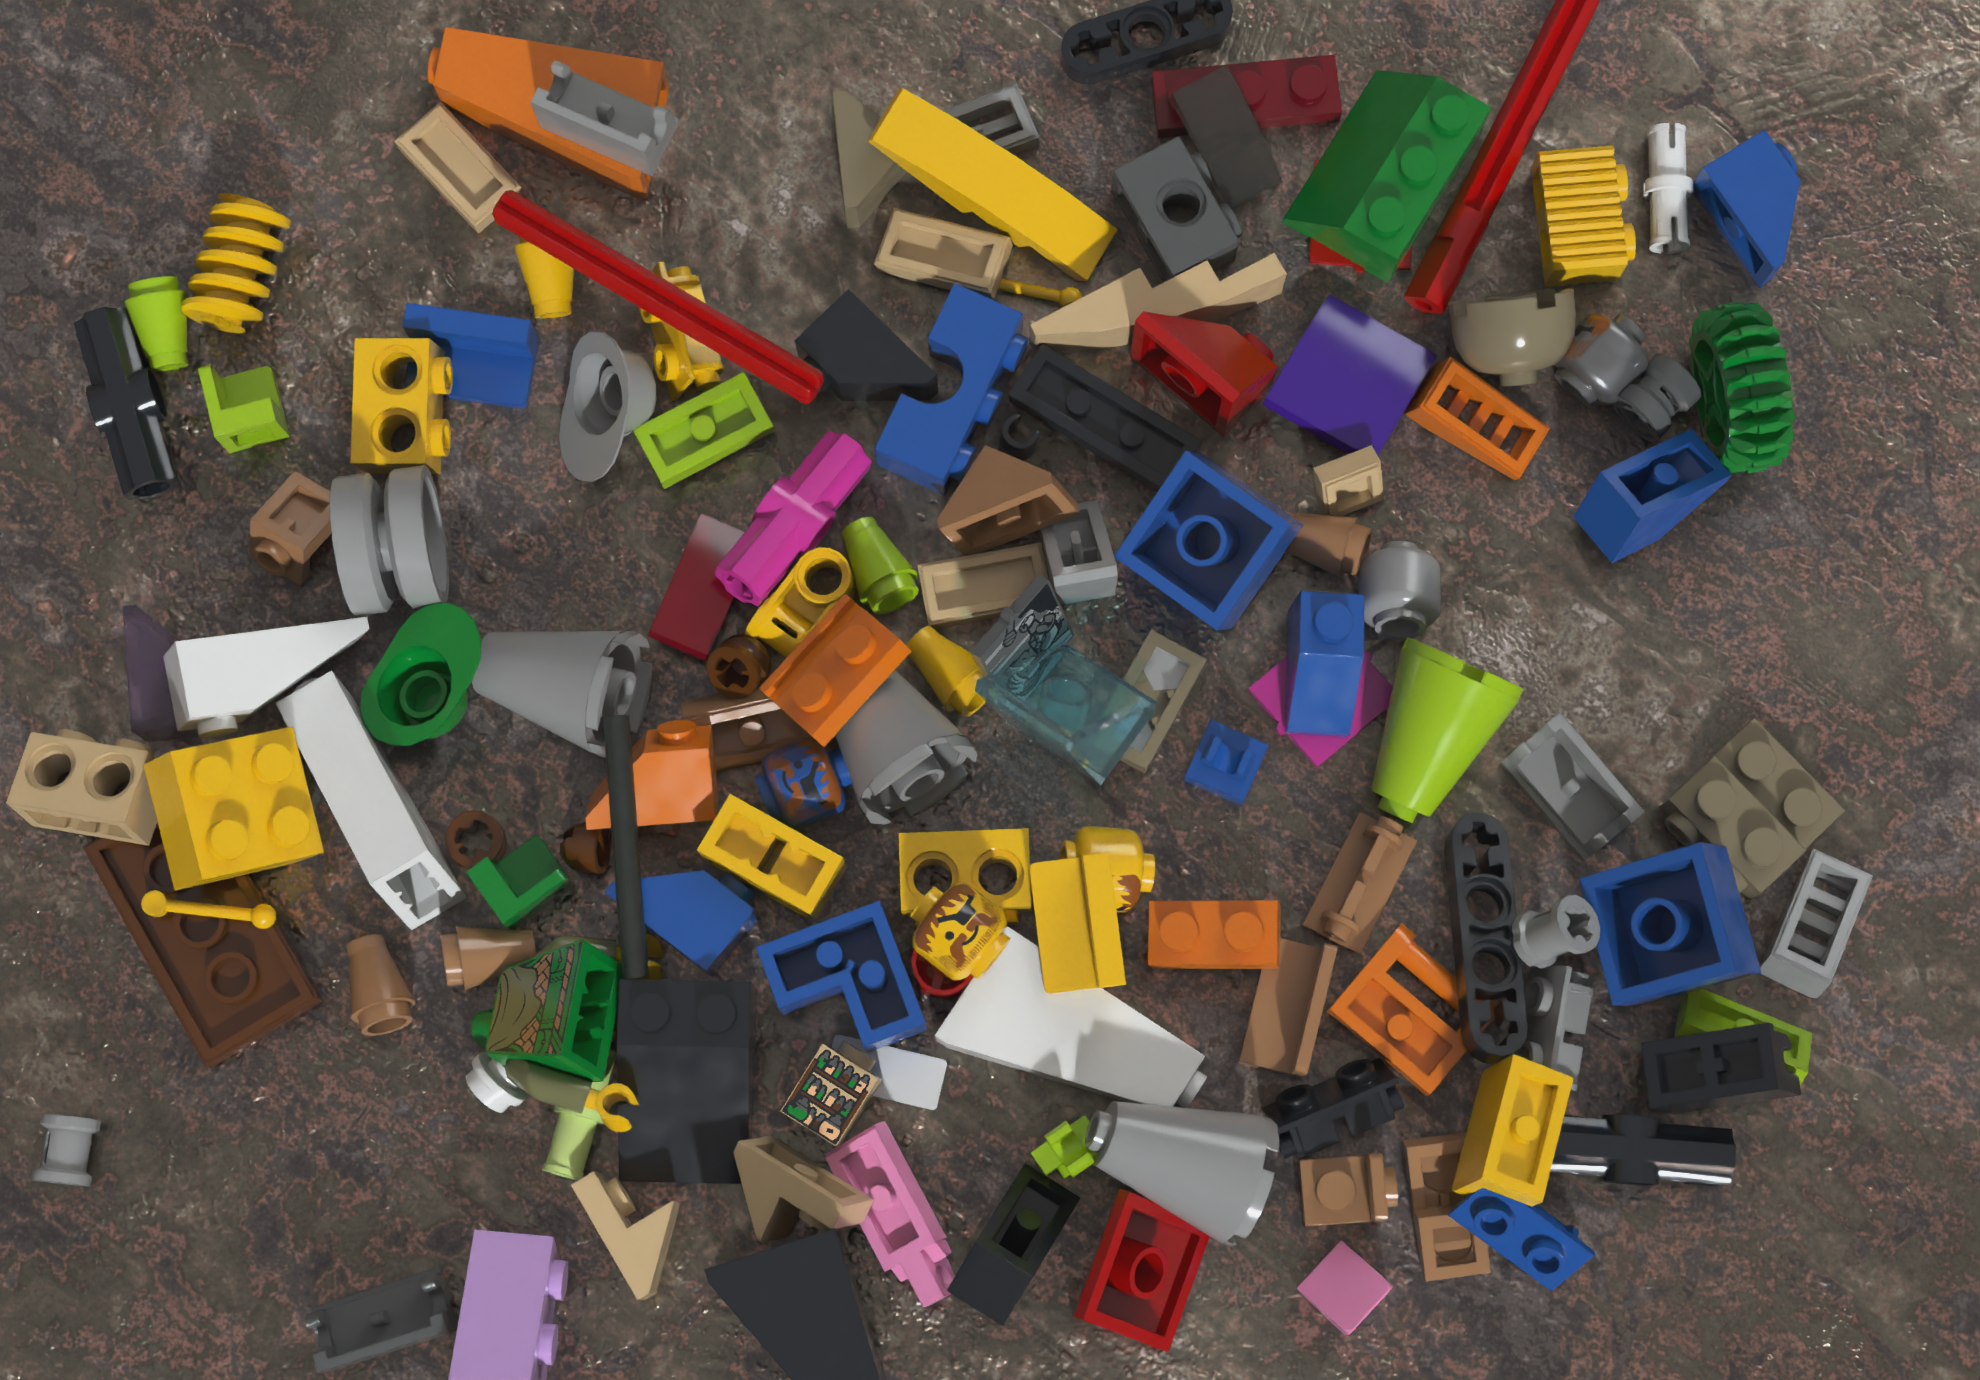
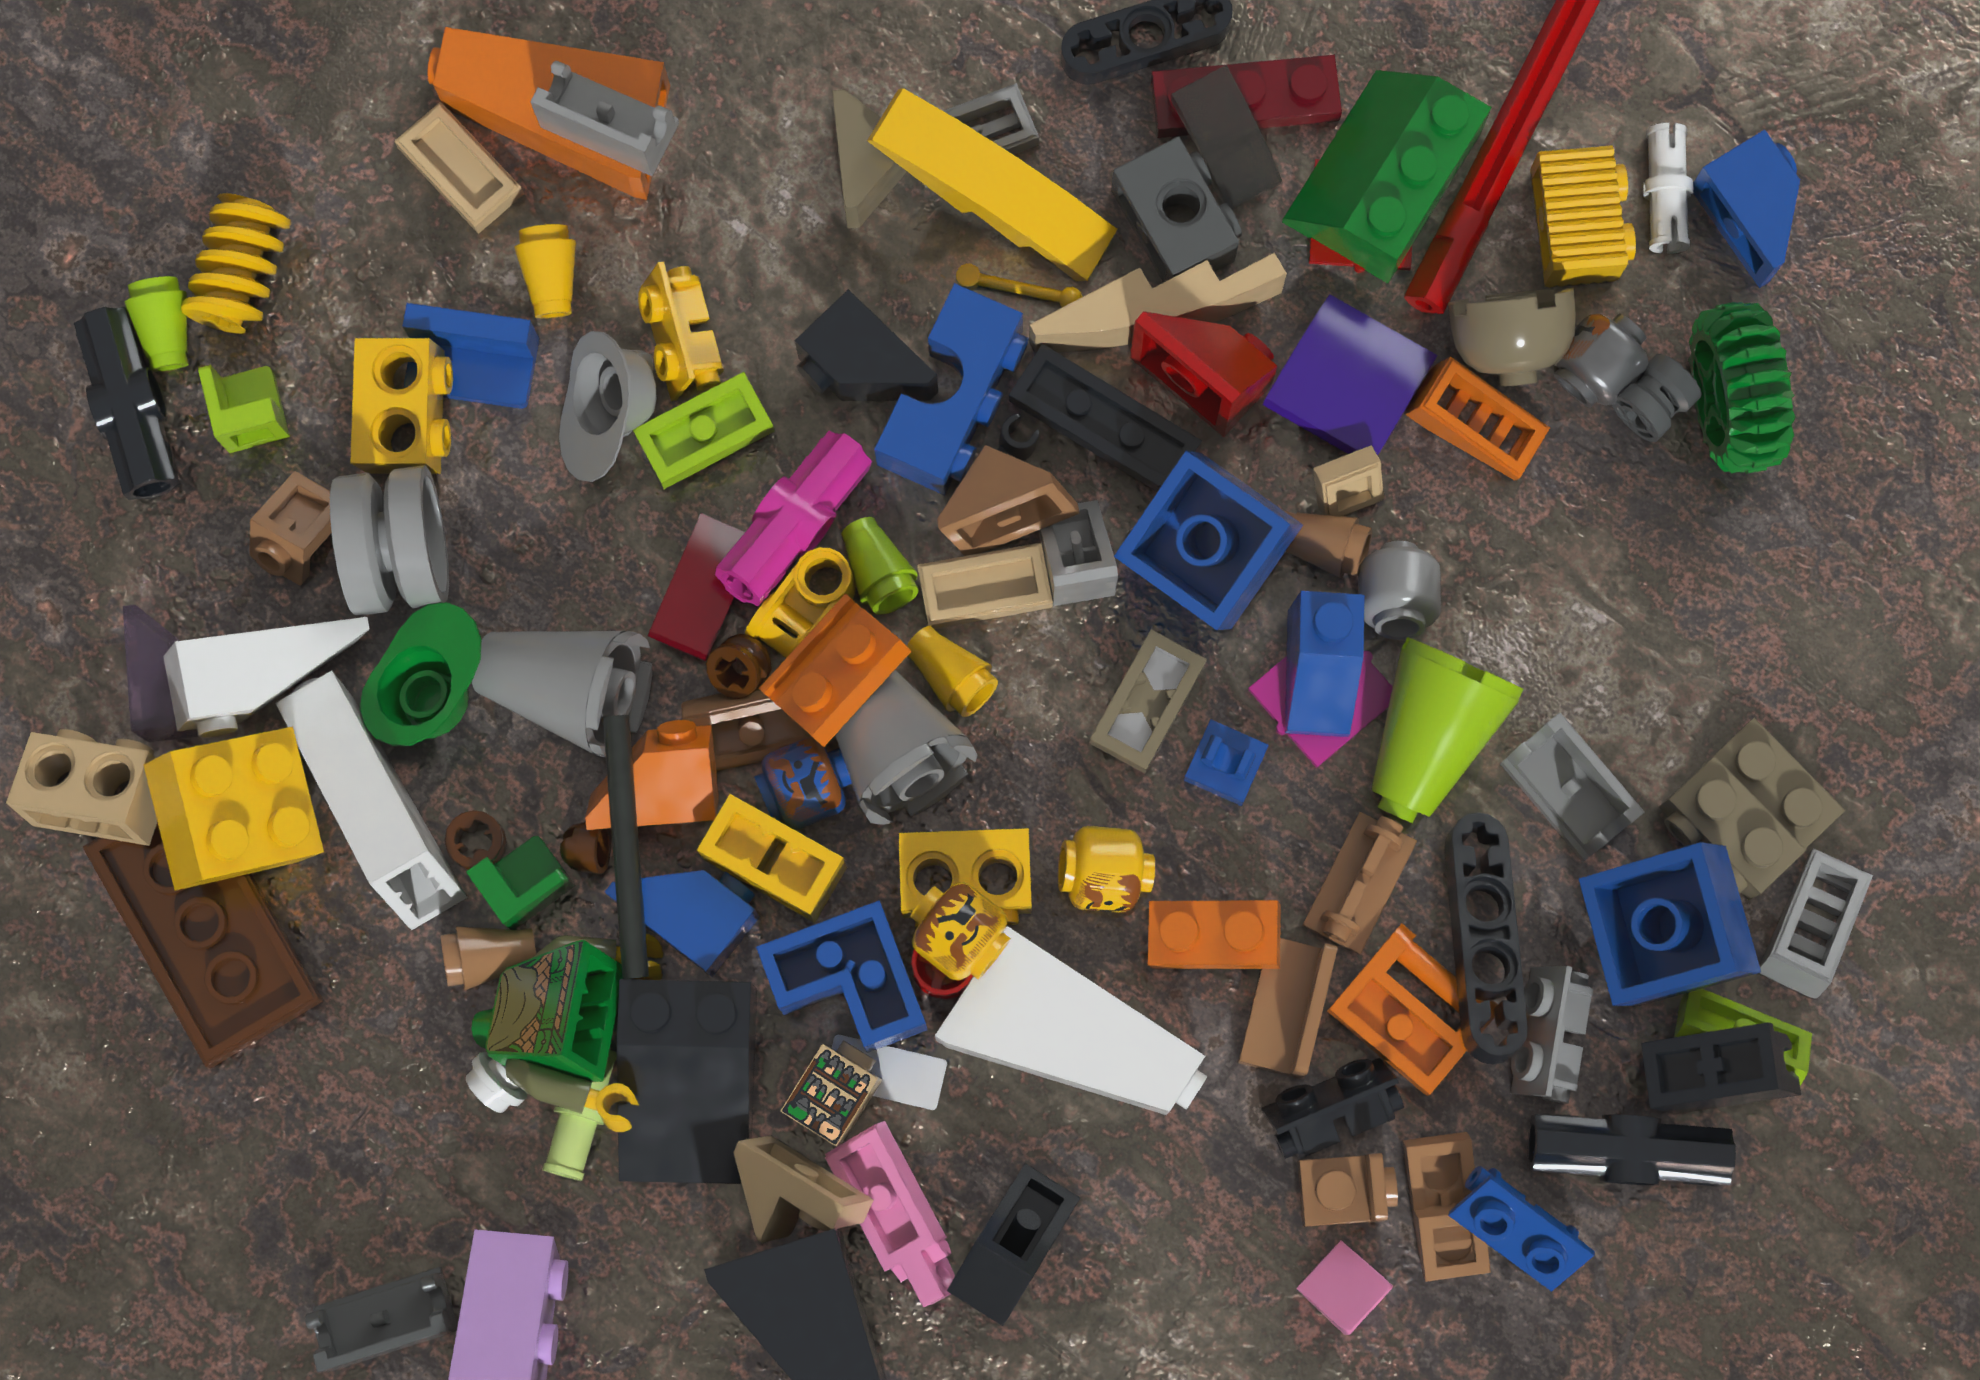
light grey bush [31,1114,101,1187] -> none
yellow hinge [141,890,276,929] -> none
medium nougat cone [346,934,415,1036] -> none
red axle [492,190,824,404] -> none
tan slope [571,1171,680,1300] -> none
tan tile [874,208,1013,300] -> none
piece [970,574,1074,712] -> none
clear light blue slope [975,642,1157,785] -> none
yellow panel [1029,852,1126,994] -> none
lime plate [1031,1115,1095,1179] -> none
red slope [1072,1189,1210,1352] -> none
light grey cone [1084,1101,1279,1246] -> none
yellow panel [1452,1054,1574,1207] -> none
light grey bush [1512,895,1600,968] -> none
blue slope [1573,429,1732,563] -> none

